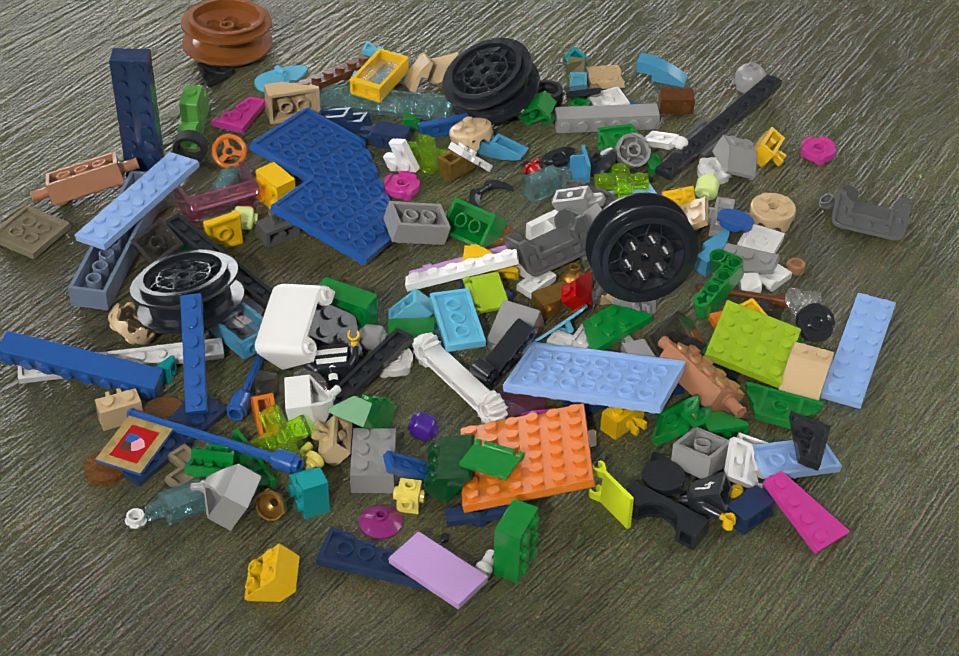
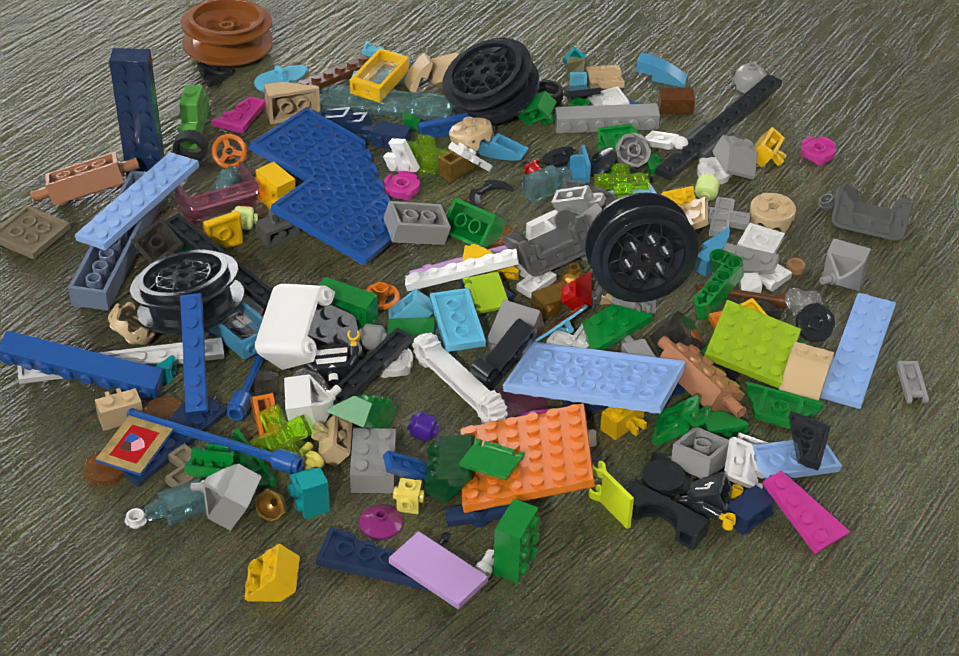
blue tile [717,208,754,233] -> none
none -> orange piece [365,282,400,310]
none -> light grey piece [820,238,871,291]
none -> light grey hinge [896,361,929,403]

